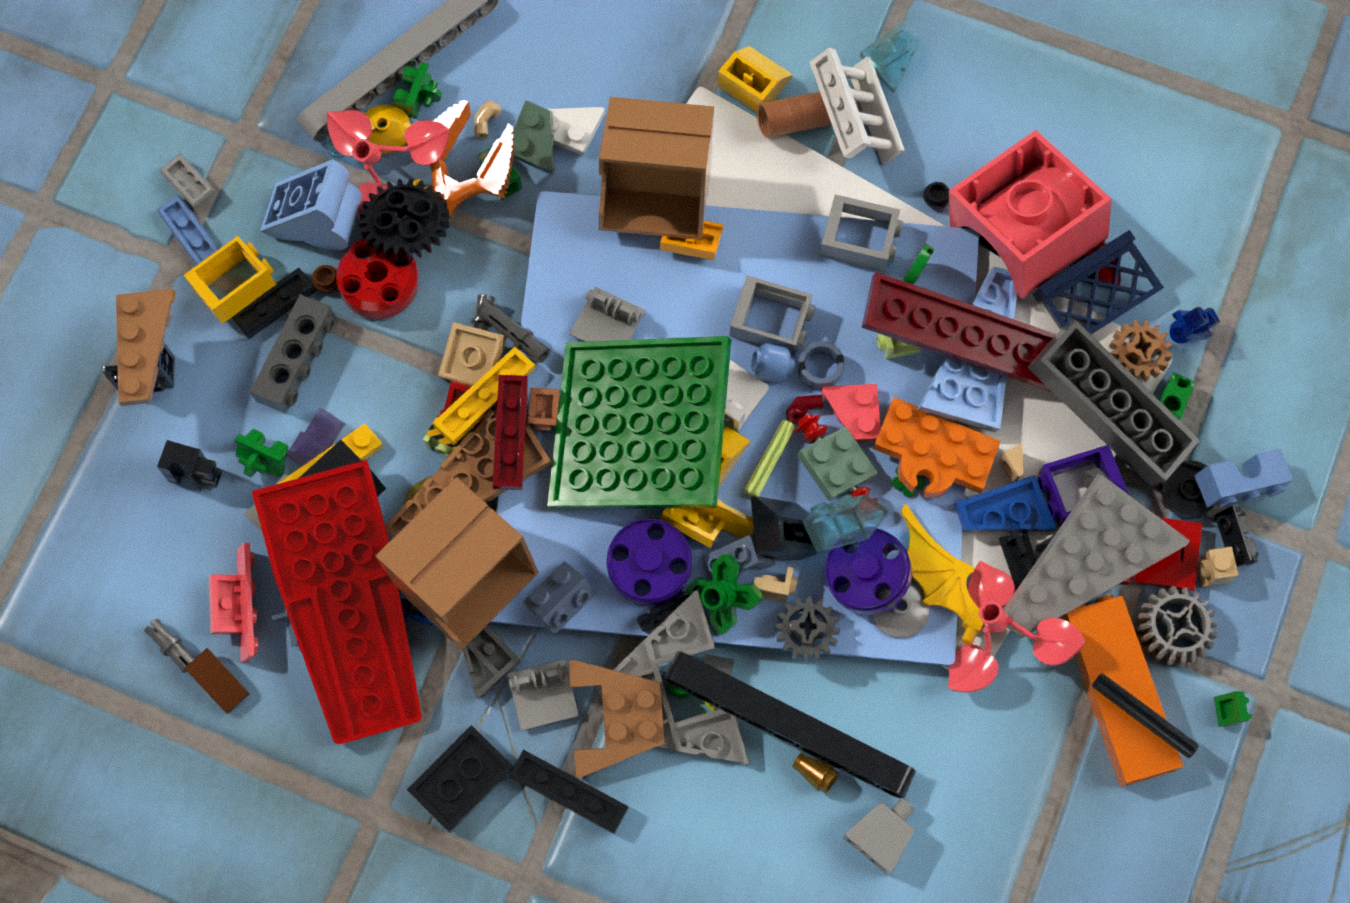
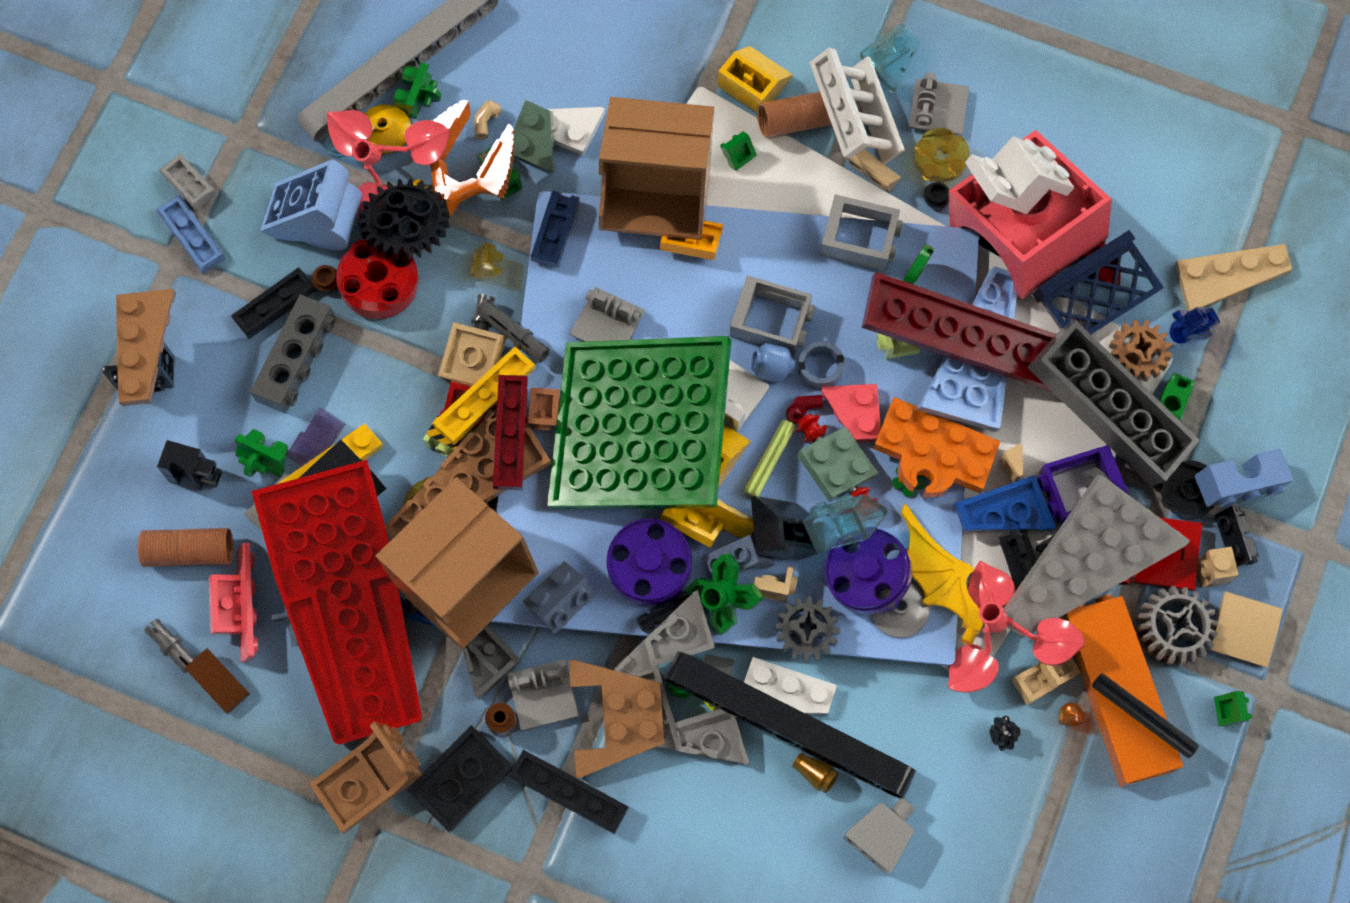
yellow window [183,236,276,324] -> none
none -> nougat piece [138,527,233,567]
none -> medium nougat bracket [309,721,422,833]
none -> clear yellow tile [471,242,504,279]
none -> reddish brown brick [485,703,517,737]
none -> dark blue plate [531,190,580,268]
none -> green tile [720,131,757,171]
none -> white wing [744,657,837,715]
none -> tan slope [846,149,901,193]
none -> light grey hinge [908,73,969,135]
none -> clear yellow plate [914,128,969,182]
none -> white bracket [965,136,1074,214]
none -> black plant [989,716,1021,751]
none -> tan slope [1011,658,1081,705]
none -> clear orange hinge [1058,702,1083,726]
none -> tan wing [1175,244,1292,315]
none -> tan slope [1211,591,1283,667]

